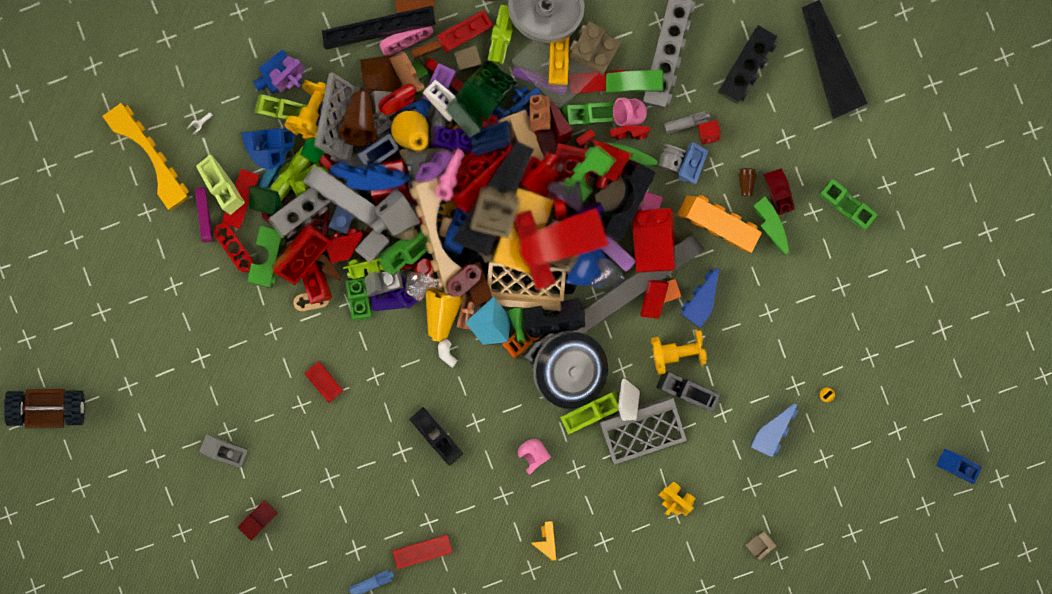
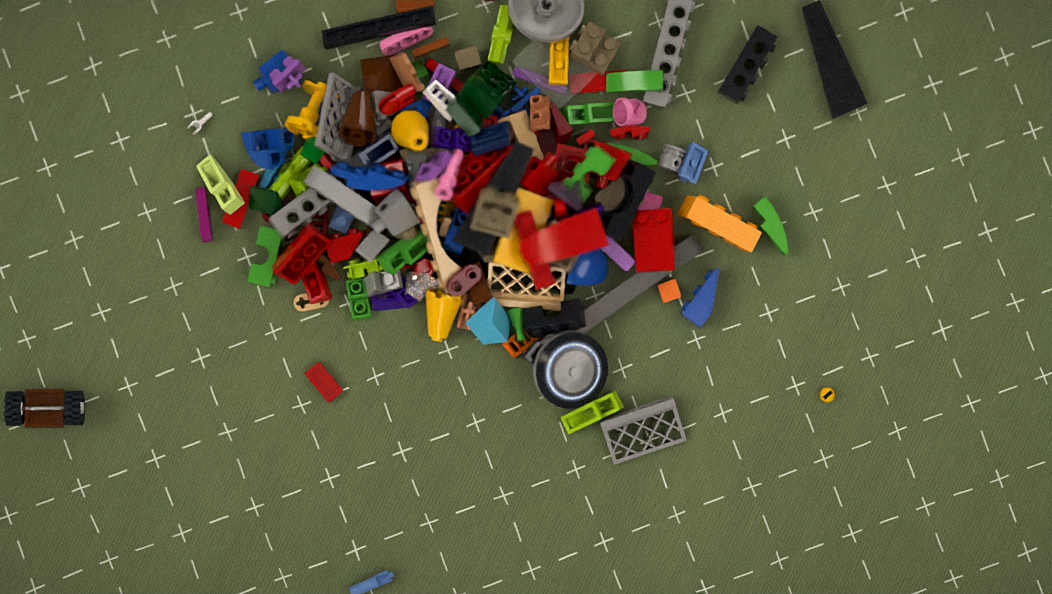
yellow arch [103,103,189,211] -> none
light grey slope [199,434,248,468] -> none
red beam [214,223,254,272] -> none
dark red slope [237,500,278,541] -> none
lime slope [254,94,307,121] -> none
red tile [392,534,453,569] -> none
black slope [409,407,464,466] -> none
red tile [437,10,494,53] -> none
white arm [438,339,458,368] -> none
bright pink helmet [517,438,552,475] -> none
yellow slope [531,521,556,560] -> none
clear panel [590,258,626,291] -> none
white slope [618,379,640,421] -> none
red tile [640,280,669,319] -> none
yellow piece [651,329,707,375] -> none
black slope [656,371,720,412] -> none
yellow hips [658,482,696,516] -> none
light grey piece [664,111,711,134] -> none
red brick [697,120,721,145] -> none
reddish brown cone [738,168,757,196] -> none
dark tan panel [746,530,776,561] -> none
medium blue slope [750,404,798,457] -> none
dark red slope [764,168,795,215] -> none
bright green arch [818,179,878,231] -> none
blue slope [937,449,982,485] -> none

